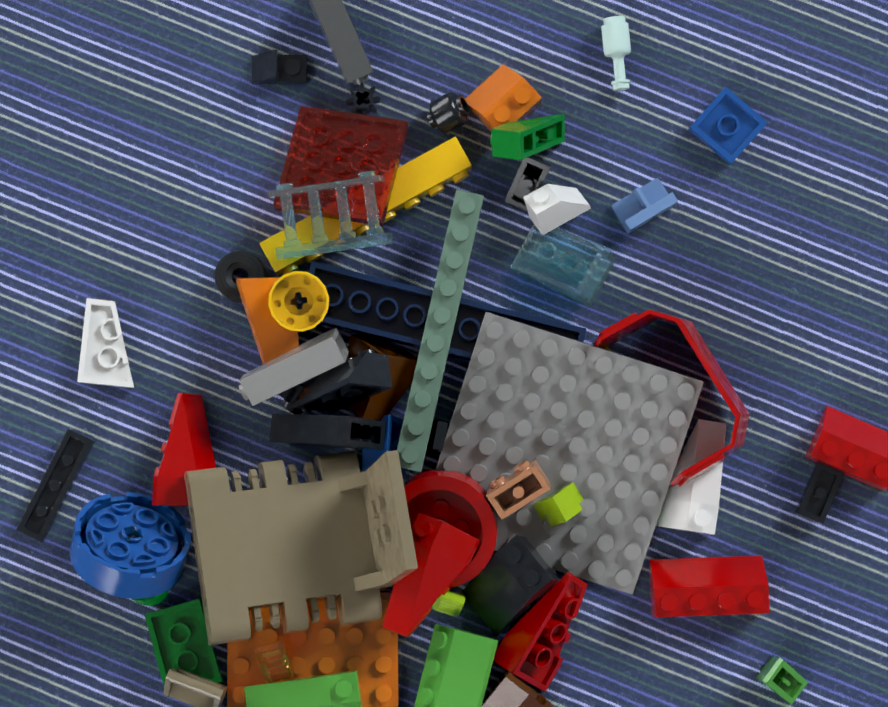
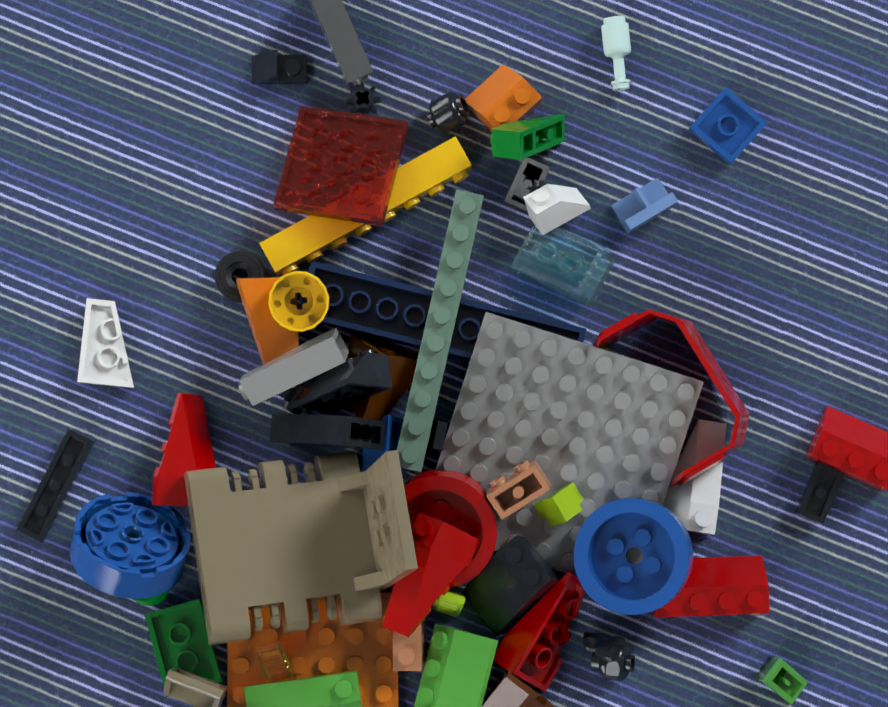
clear light blue fence [268,171,394,260] -> none
none -> nougat brick [393,617,426,671]
none -> blue brick [574,498,693,615]
none -> black head [583,632,636,681]

